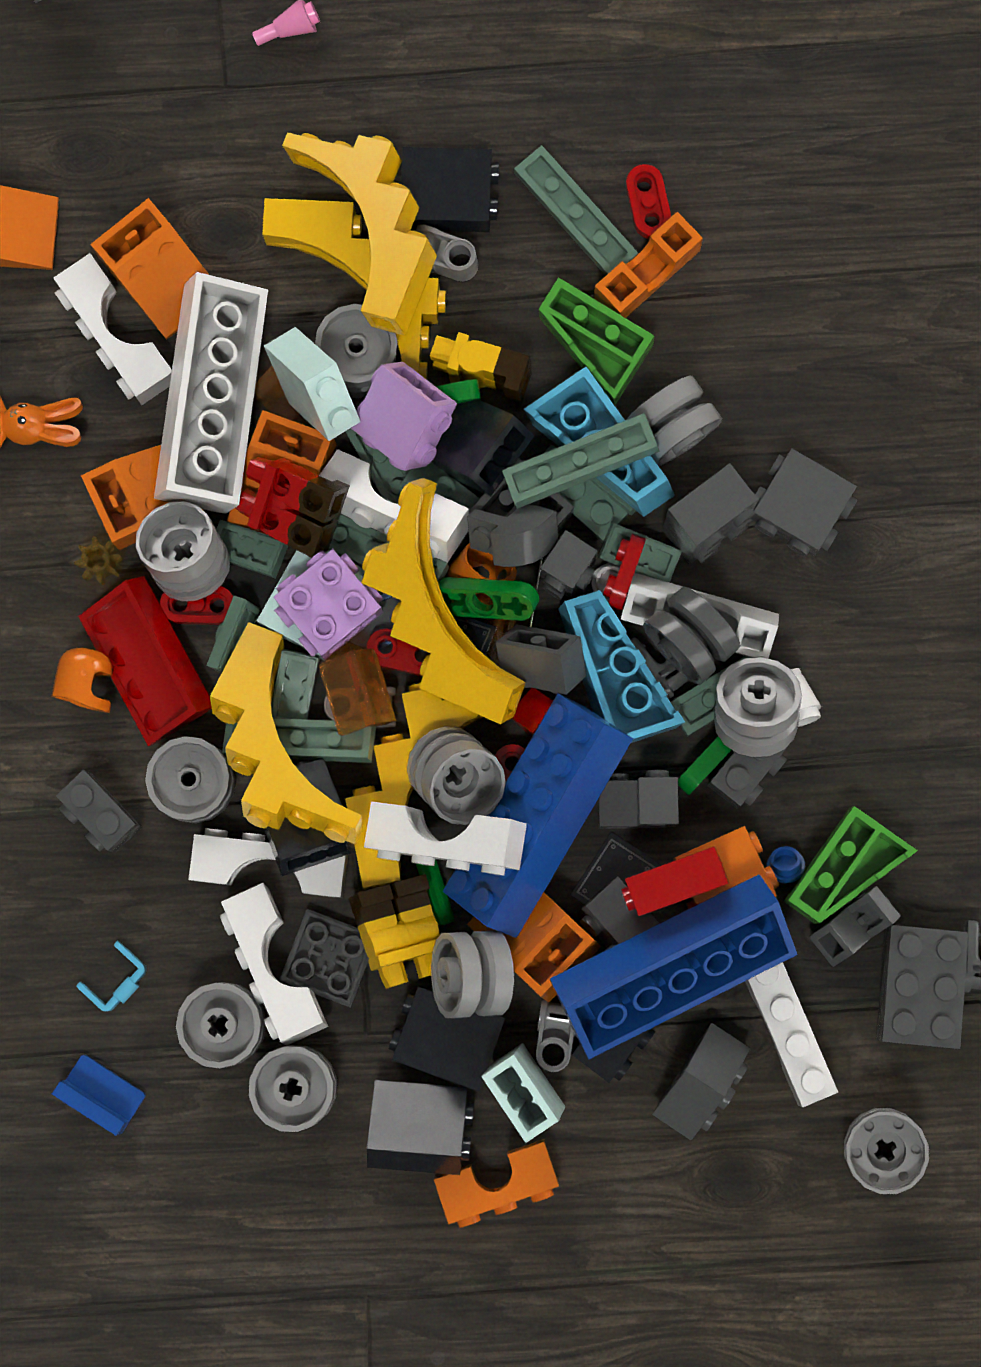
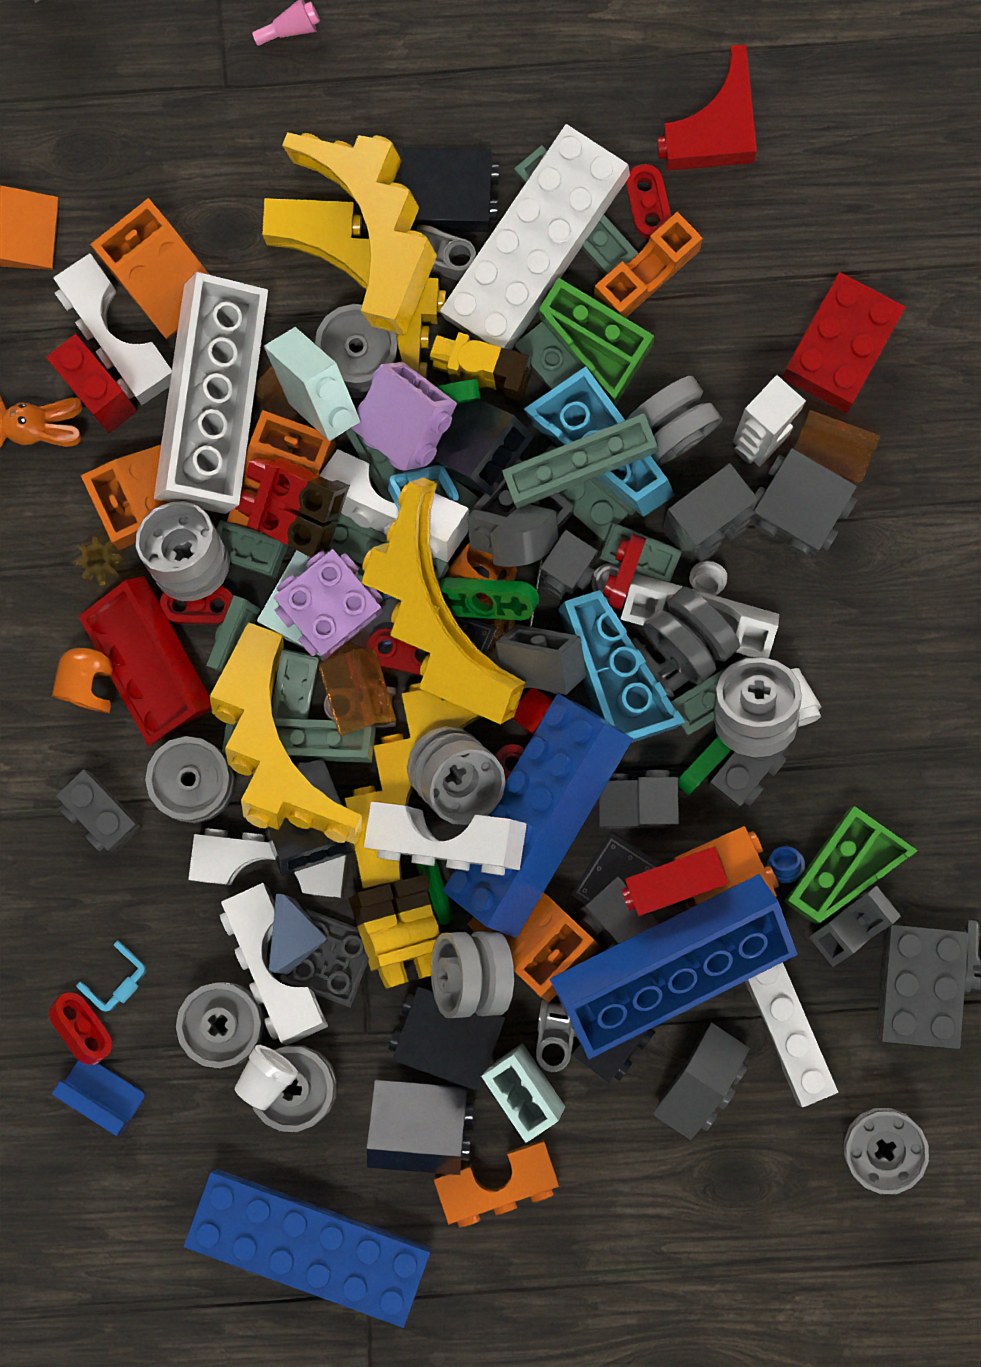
none -> red brick [46,333,137,434]
none -> red plate [49,992,112,1065]
none -> blue brick [184,1169,432,1328]
none -> white piece [234,1045,298,1110]
none -> sand blue slope [269,894,327,975]
none -> medium azure piece [388,465,459,511]
none -> white brick [440,124,630,350]
none -> sand green plate [514,322,583,391]
none -> red arch [657,44,757,171]
none -> white plate [689,561,727,596]
none -> white arch [733,375,806,467]
none -> red brick [782,272,905,414]
none -> clear orange panel [794,410,881,484]

